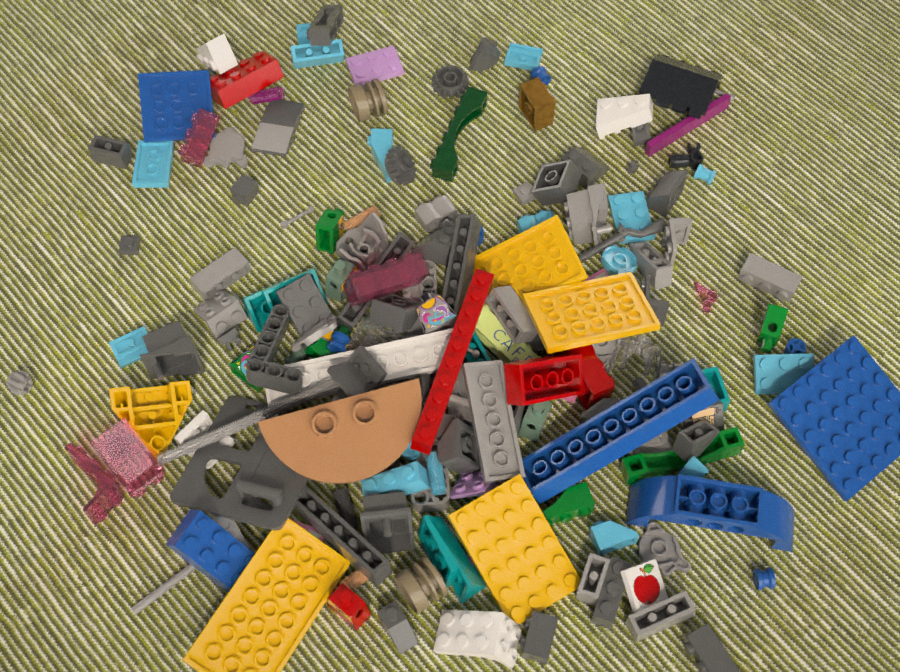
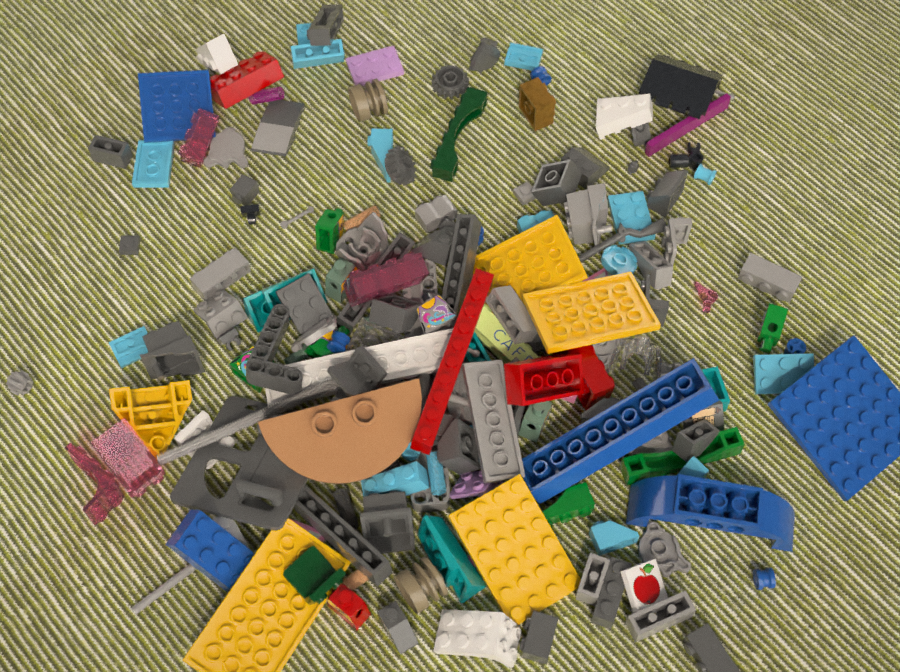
none -> black tile [240,204,261,225]
none -> dark green bracket [283,546,346,606]

